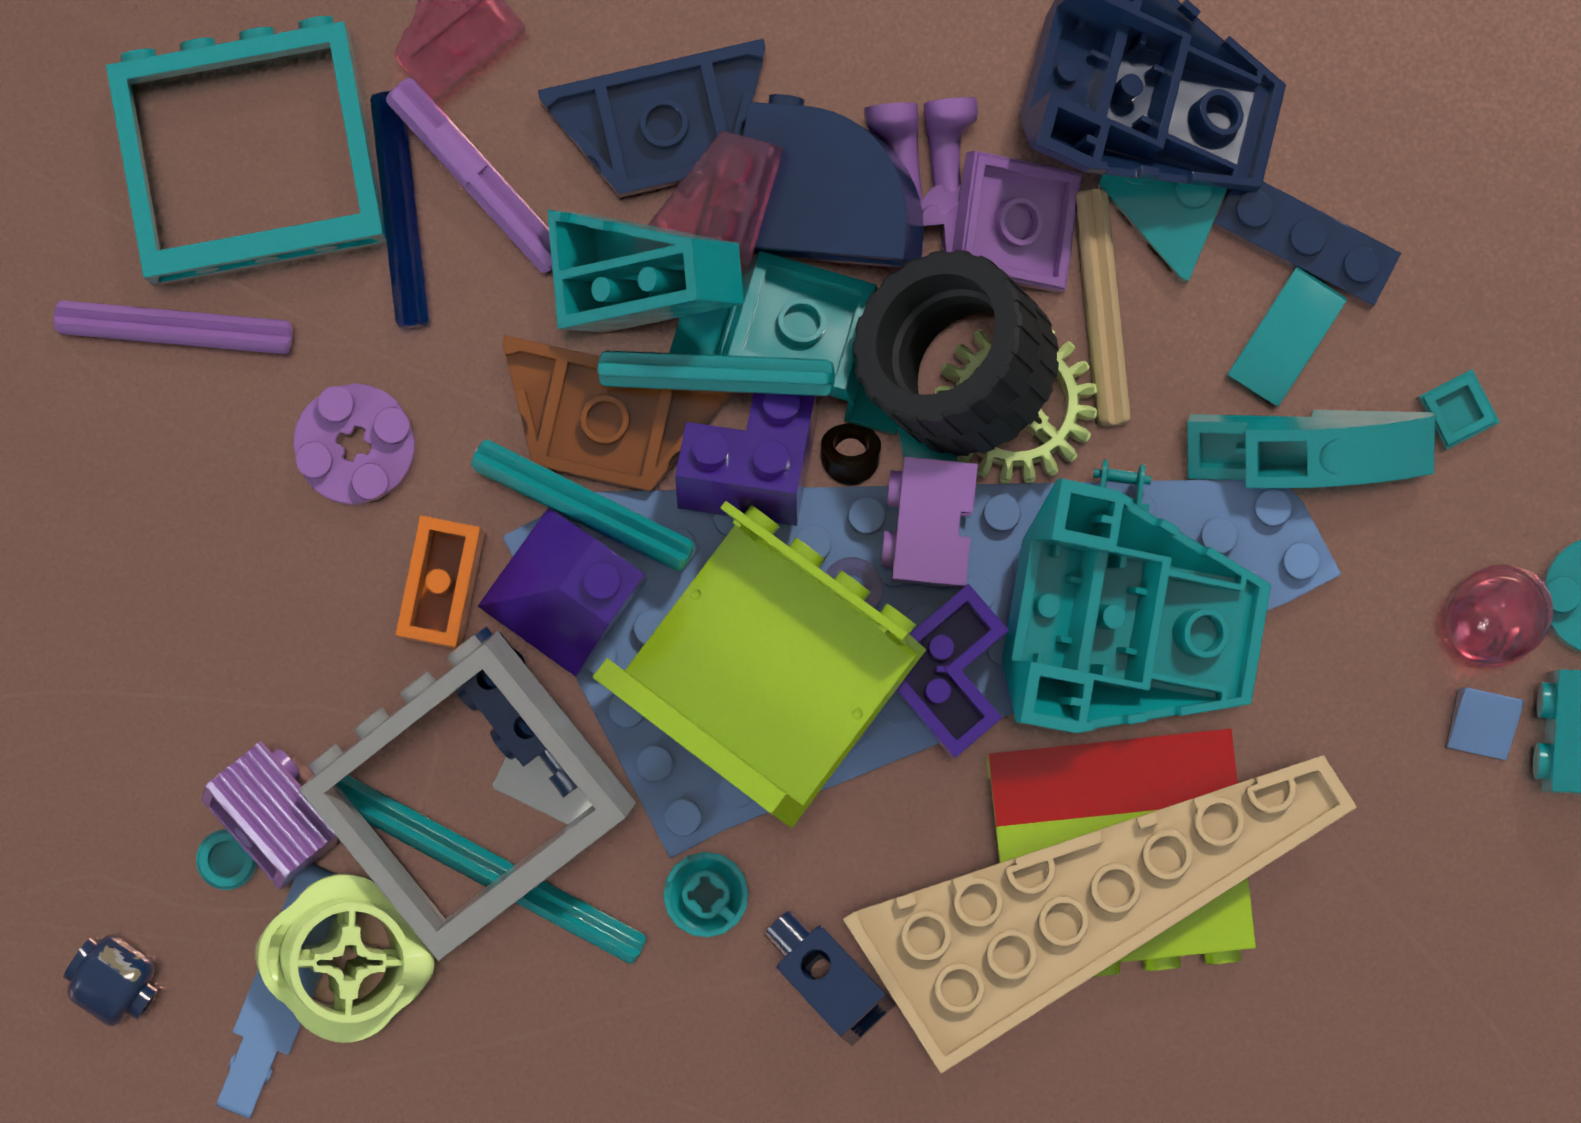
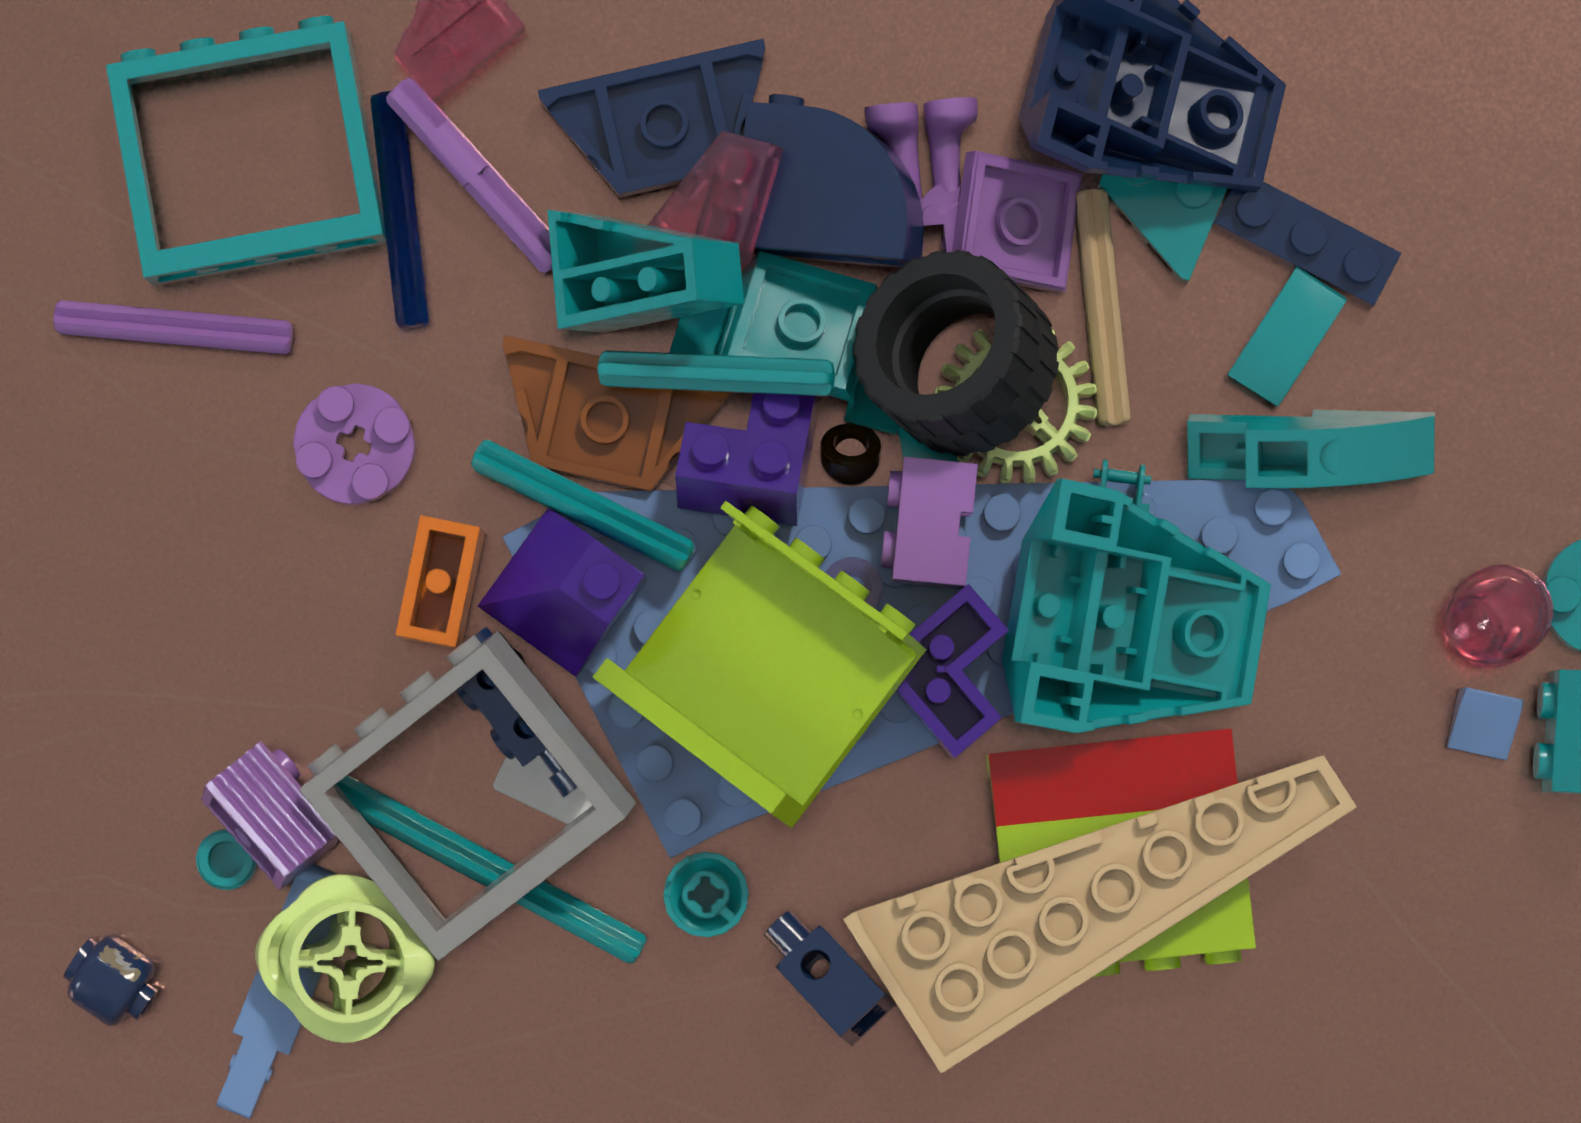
teal tile [1416,369,1500,451] -> none

